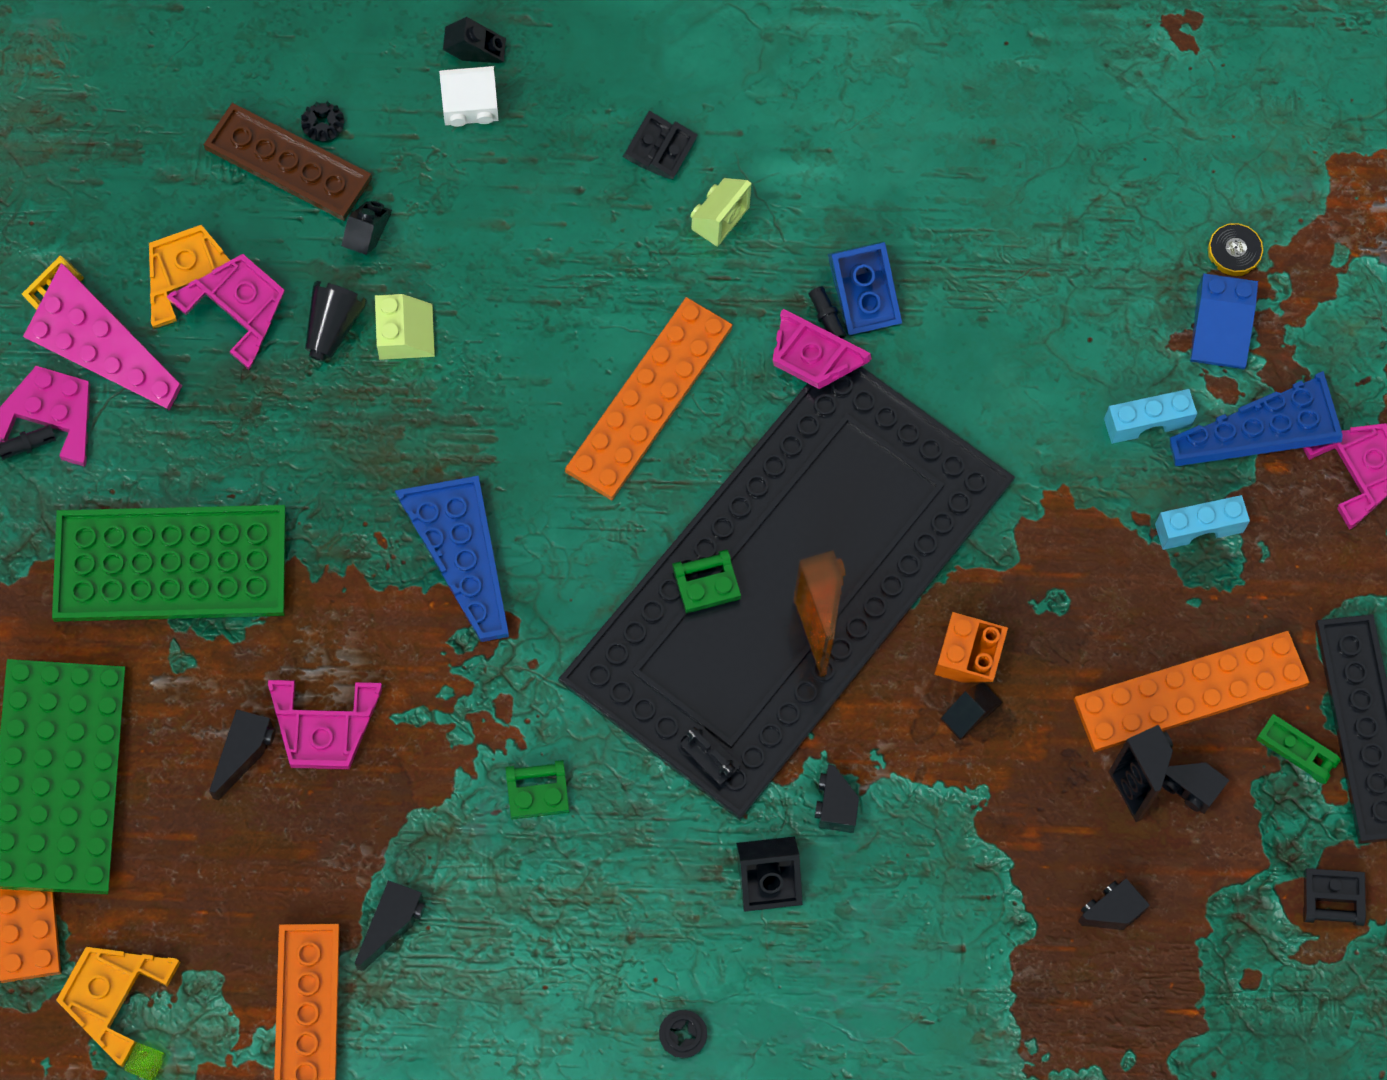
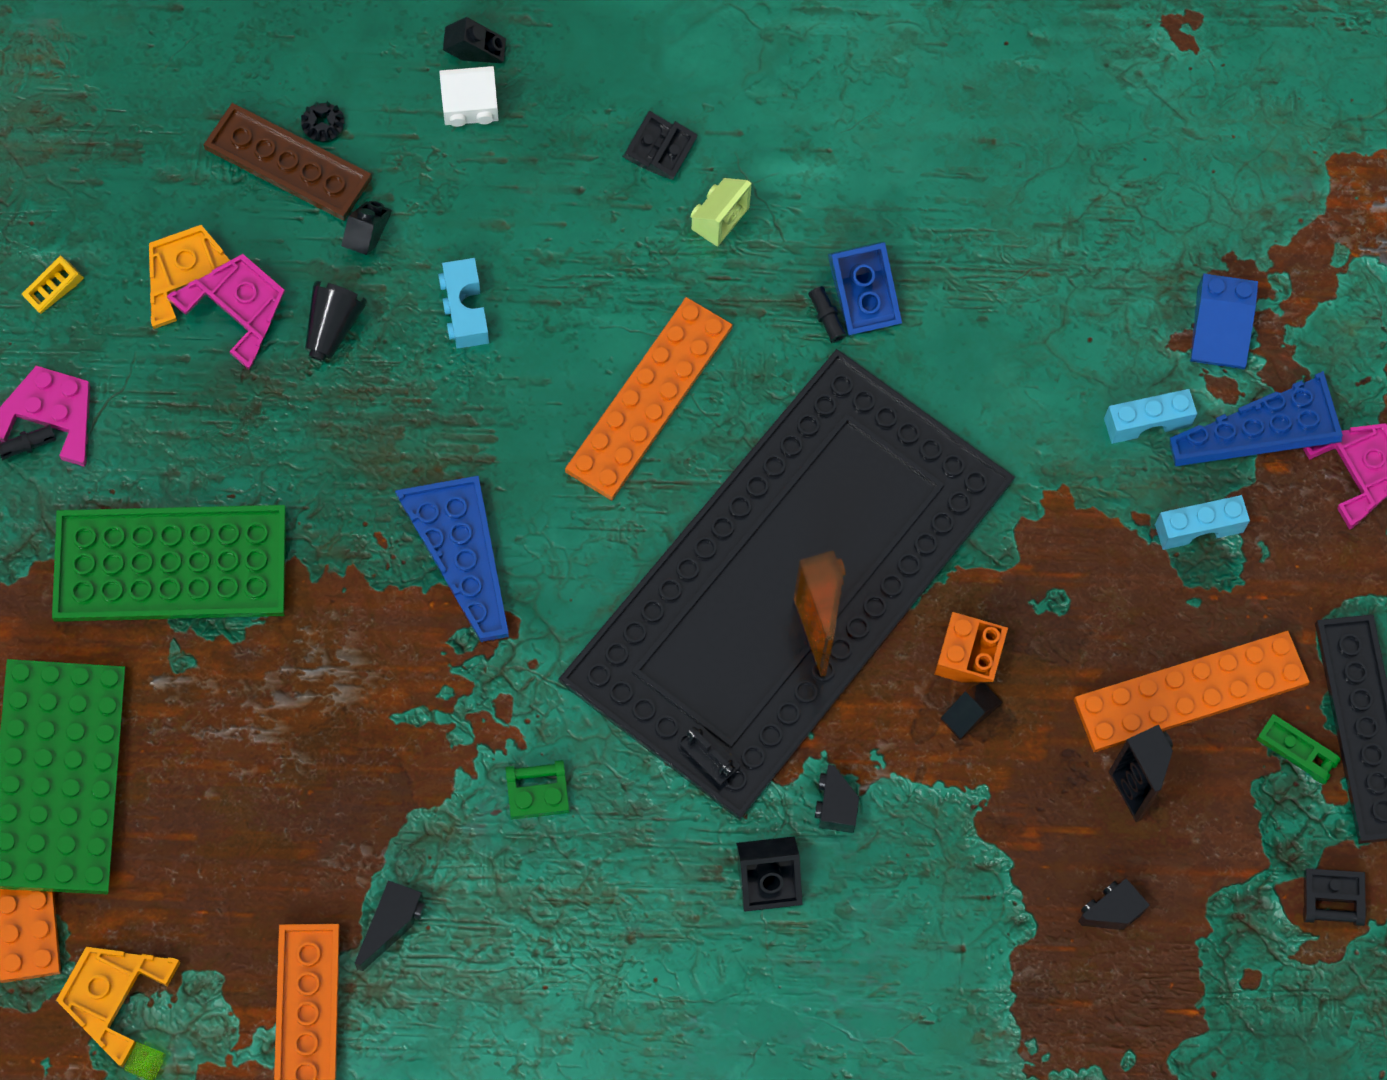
dark pink wing [23,263,183,410] -> none
black slope [209,709,276,800] -> none
dark pink wing [268,680,382,769] -> none
yellowish green slope [375,294,435,360] -> none
black gear [659,1010,707,1059] -> none
green plate [672,549,741,613] -> none
dark pink wing [773,309,871,389] -> none
black slope [1162,762,1229,814] -> none
black tile [1207,223,1263,276] -> none
none -> medium azure arch [438,258,489,349]

